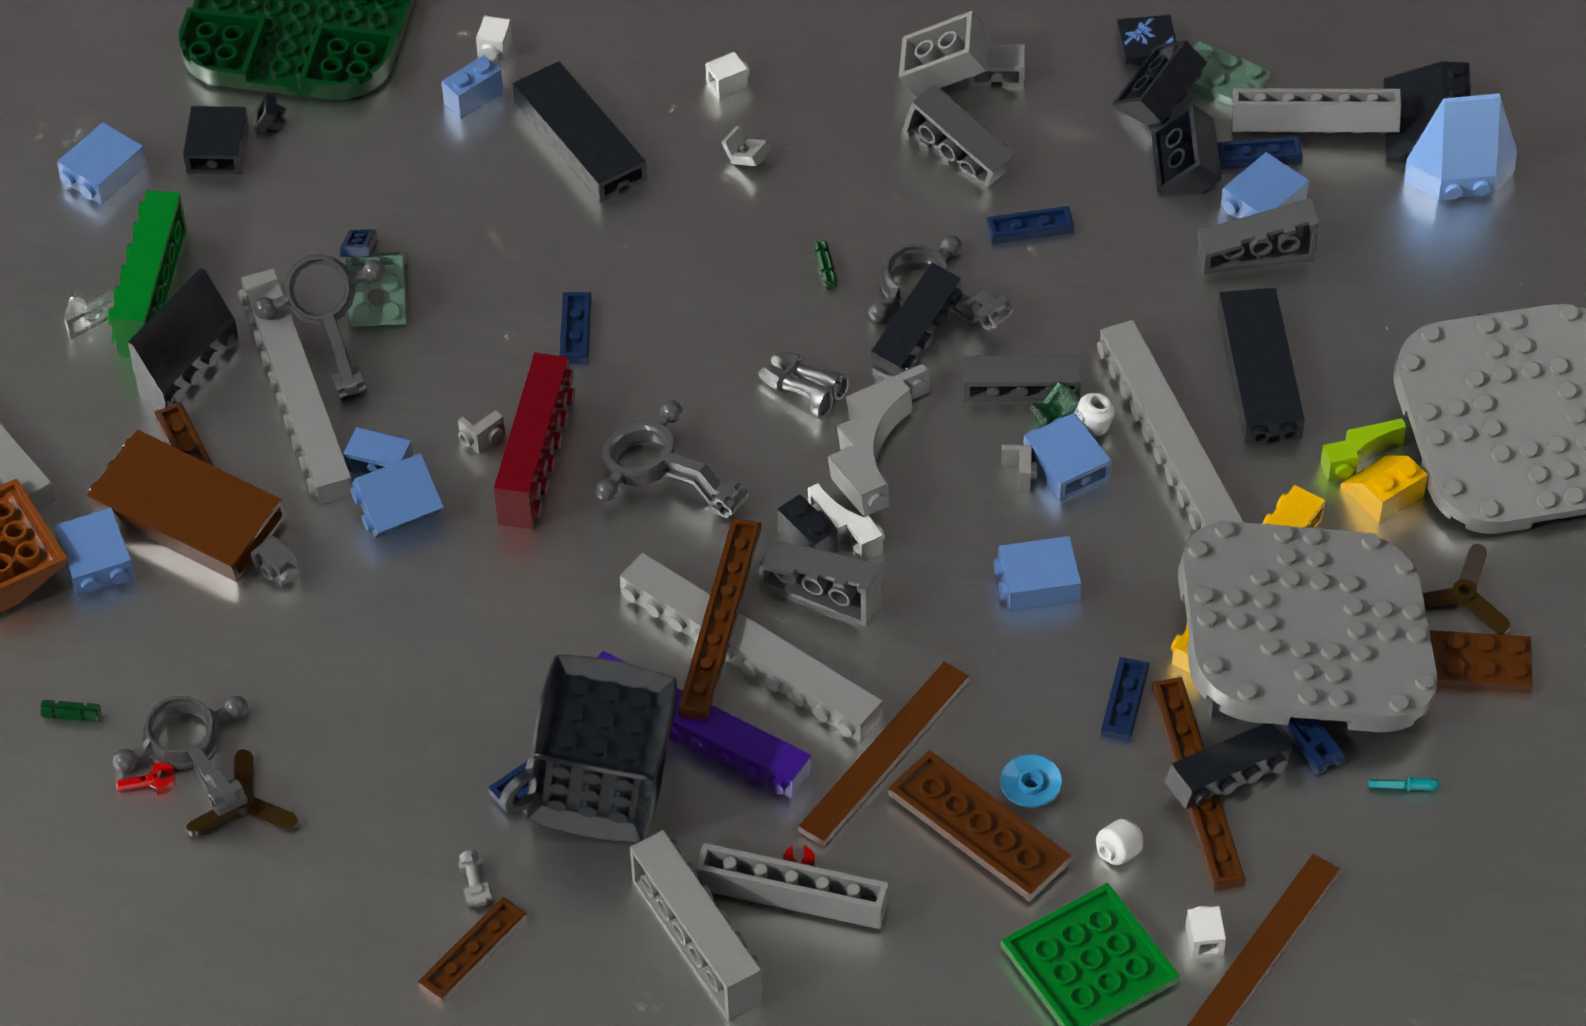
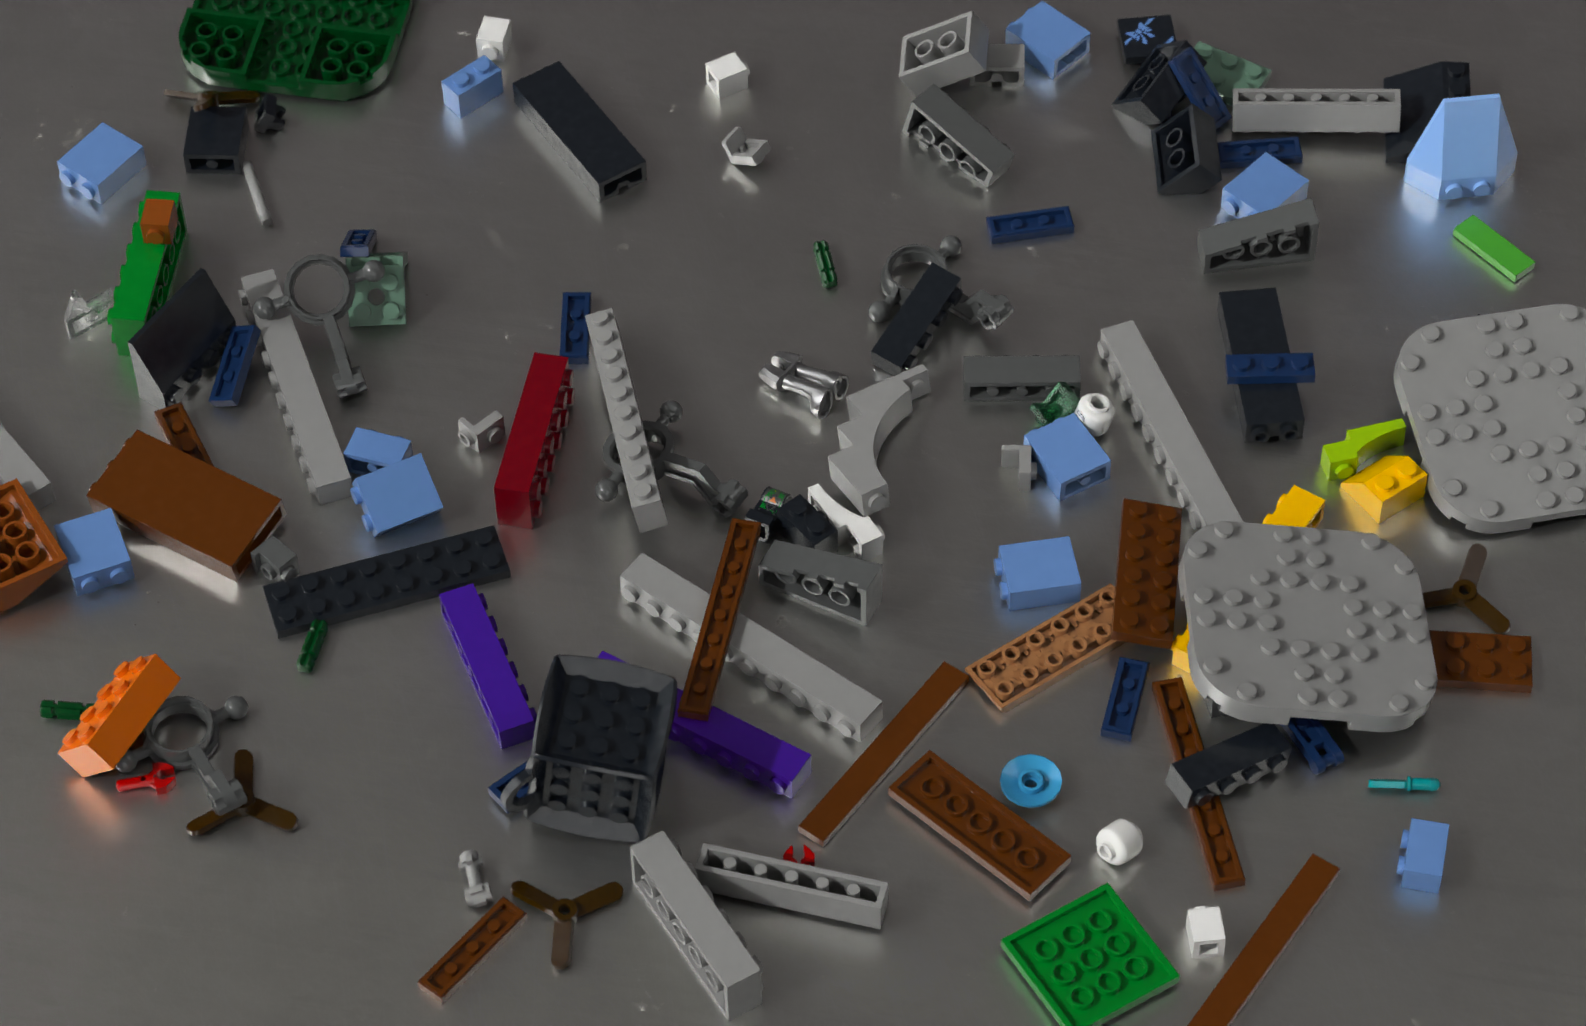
none -> orange brick [58,654,181,778]
none -> dark orange brick [140,198,178,245]
none -> dark brown piece [163,89,260,112]
none -> dark blue plate [208,325,261,407]
none -> light grey bar [242,161,273,227]
none -> black plate [263,525,511,639]
none -> dark green axle [296,619,328,674]
none -> dark purple brick [439,583,537,750]
none -> dark brown piece [511,881,623,970]
none -> light grey brick [585,308,669,533]
none -> leg [745,486,792,544]
none -> medium nougat plate [965,583,1125,712]
none -> medium blue brick [1005,1,1091,80]
none -> reddish brown plate [1110,498,1182,649]
none -> dark blue tile [1168,47,1233,129]
none -> dark blue plate [1225,353,1316,384]
none -> medium blue brick [1396,818,1450,894]
none -> bright green tile [1453,215,1535,282]

